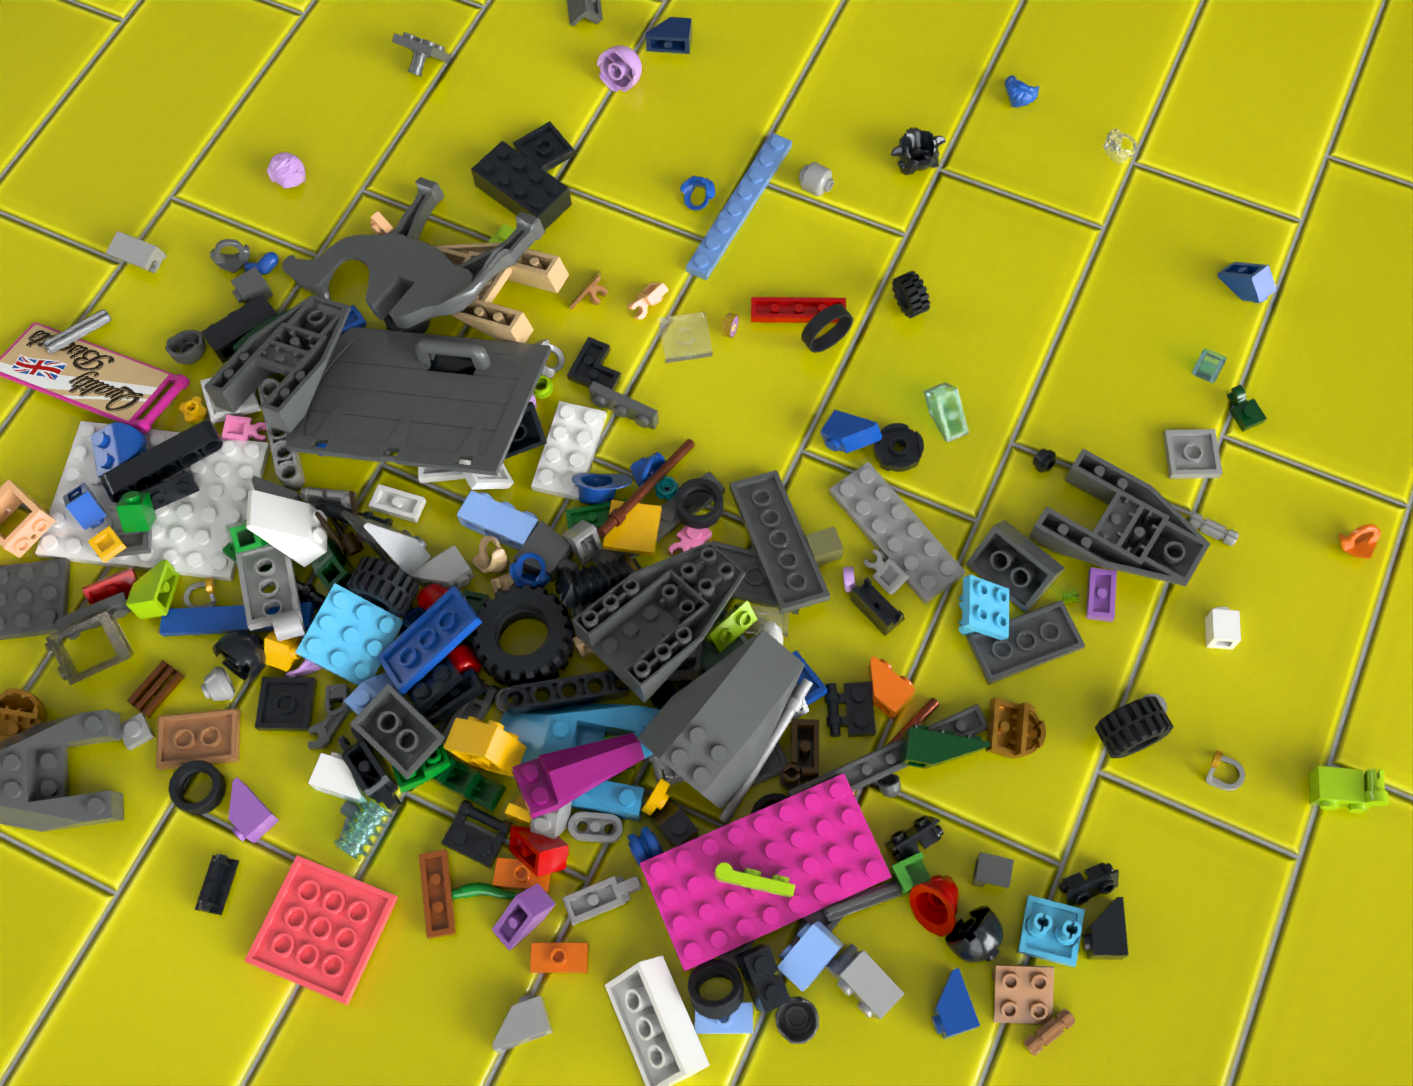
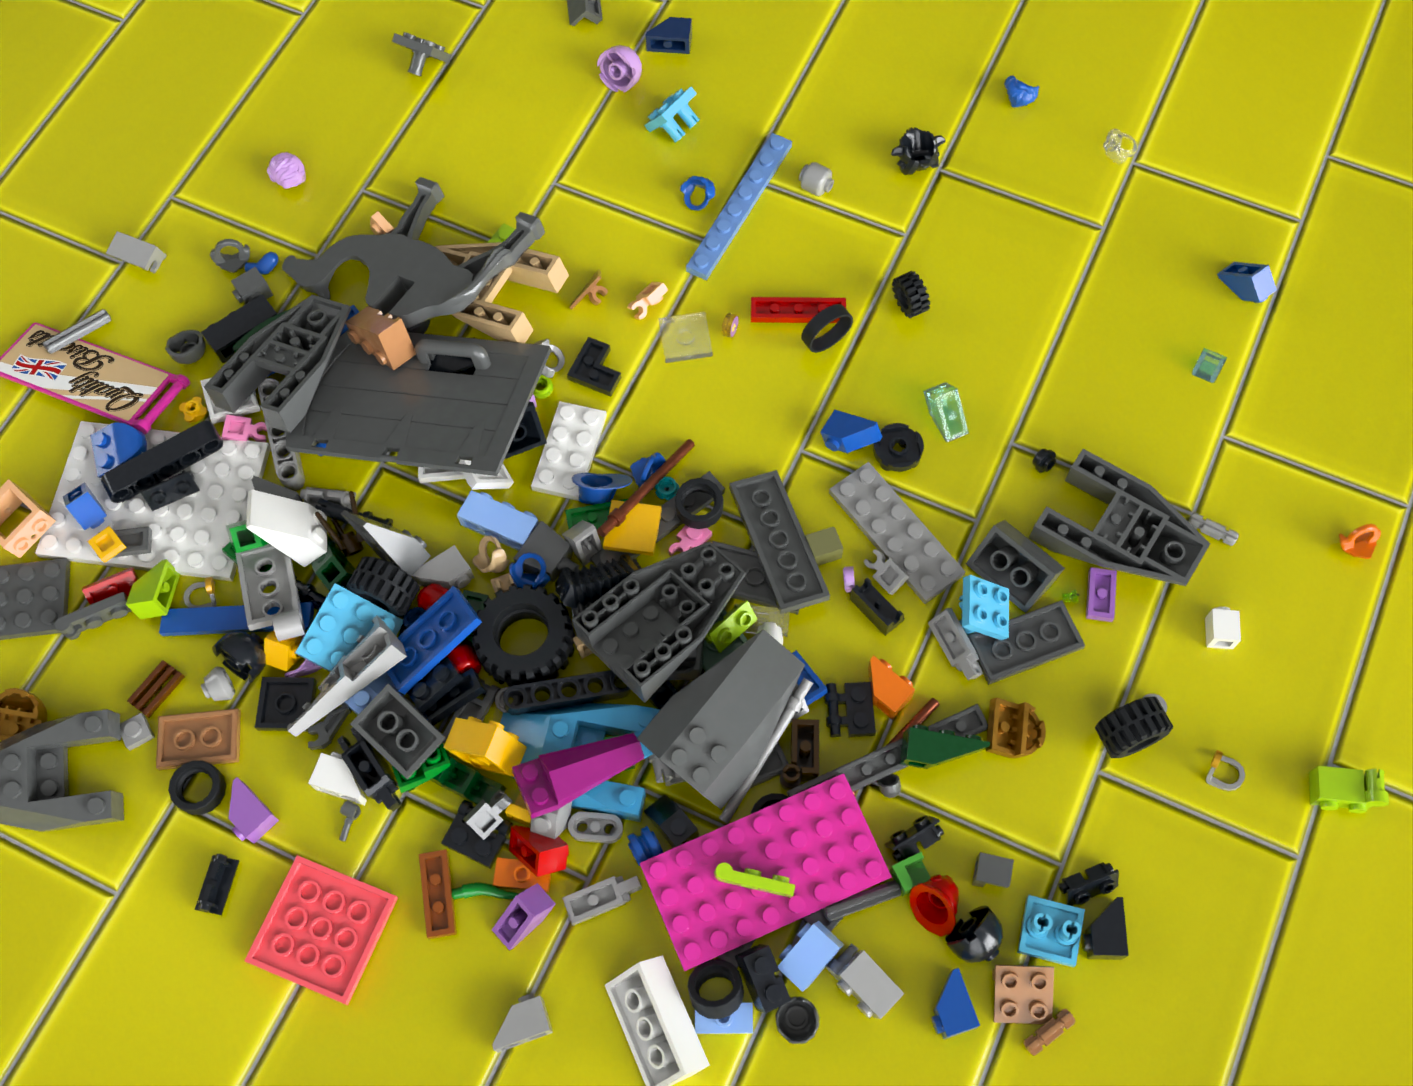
clear smoke window [45,608,134,685] -> none
green brick [116,491,156,533] -> none
clear light blue piece [333,800,393,862] -> none
white plate [369,484,426,523] -> none
black brick [471,141,572,230] -> none
black plate [513,121,575,172] -> none
orange plate [530,943,589,973] -> none
dark grey plate [589,381,659,430] -> none
yellow plate [641,779,670,816] -> none
light grey tile [1163,429,1222,479] -> none
dark green plate [1227,385,1267,432] -> none
none -> light grey wedge [287,615,407,737]
none -> medium nougat wedge [346,306,416,370]
none -> plate [463,789,512,840]
none -> medium azure plate [644,87,700,143]
none -> light grey hinge [928,608,983,680]

